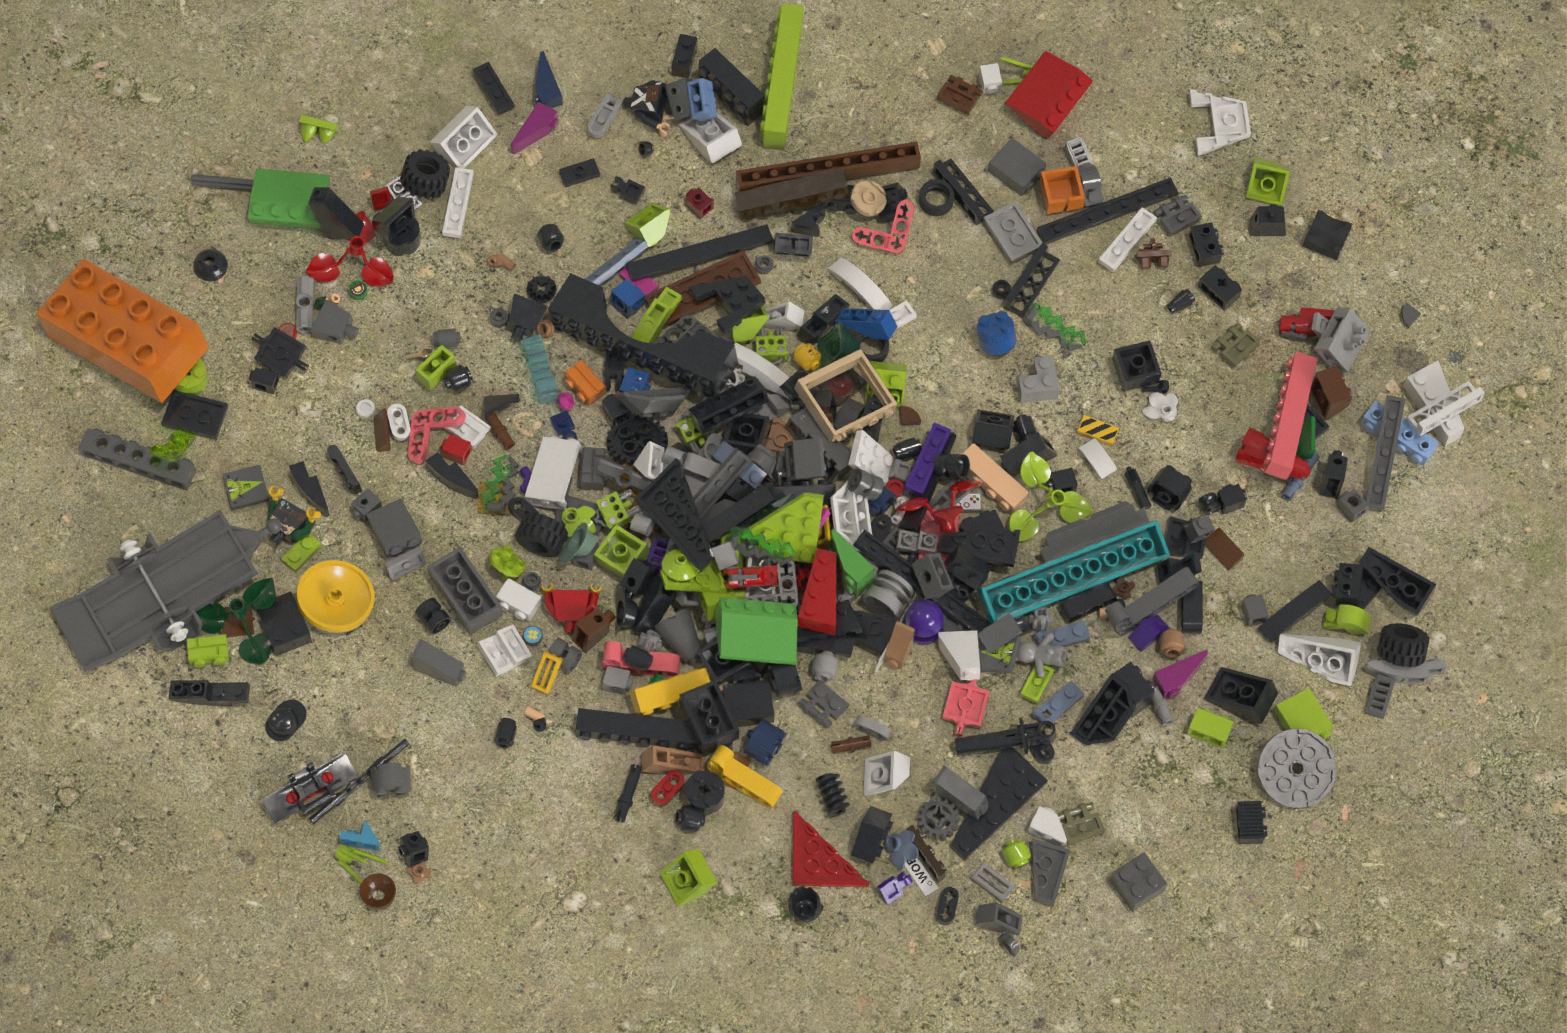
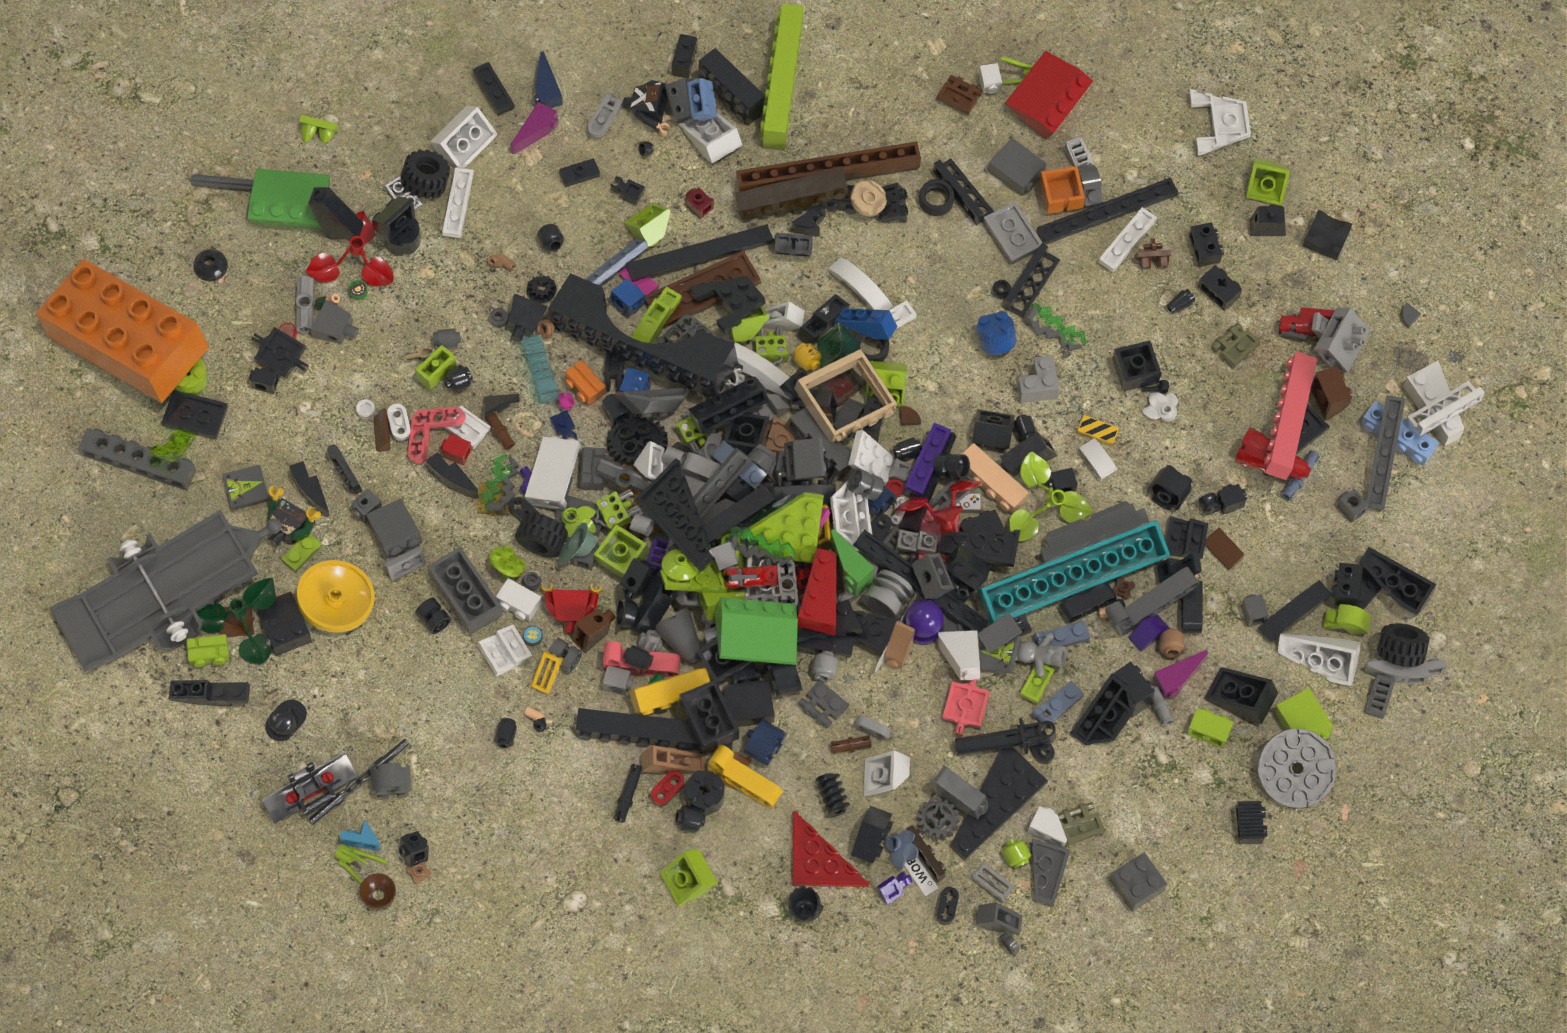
red tile [369,187,391,210] -> none
dark grey slope [412,639,466,687] -> none
dark grey plate [755,255,774,274] -> none
coral beam [852,200,914,253] -> none
light grey gear [1029,607,1053,631] -> none
black piece [1124,466,1152,510] -> none
dark grey plate [1153,194,1202,236] -> none
dark grey brick [1183,516,1215,544] -> none
green slope [1298,416,1315,459] -> none
black torso [1319,450,1348,499] -> none

